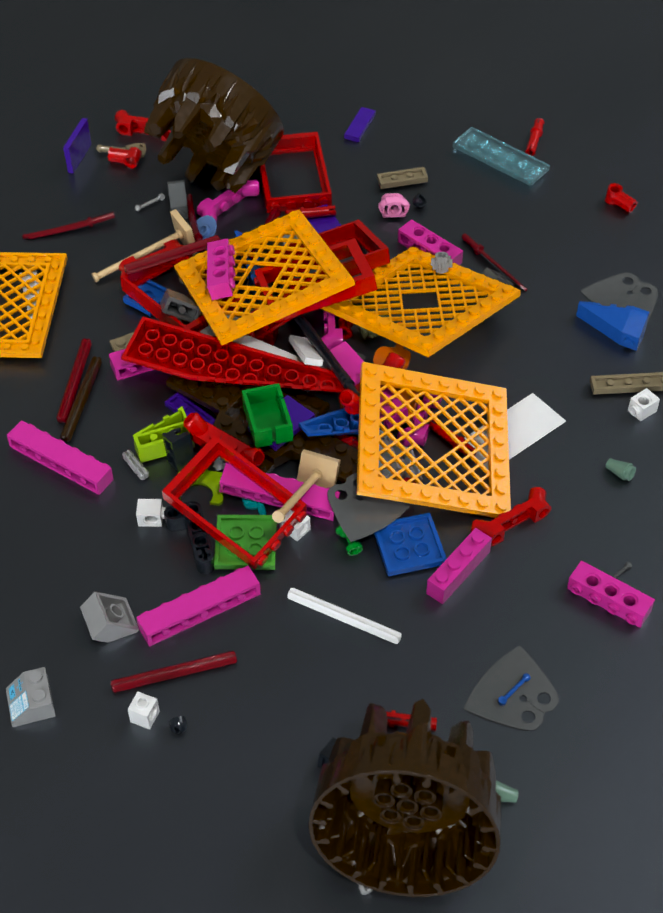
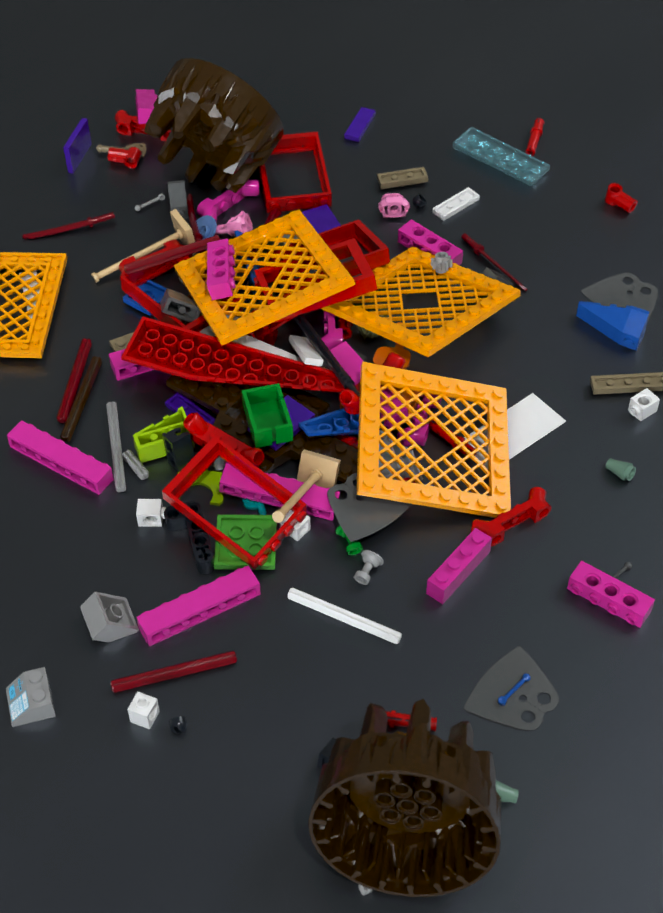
red pin [285,205,336,218] -> none
blue plate [374,513,447,577] -> none
none -> light grey axle [106,401,126,492]
none -> dark pink brick [136,89,158,124]
none -> bright pink piece [215,211,253,236]
none -> light grey piece [354,550,384,585]
none -> white tile [432,187,480,221]

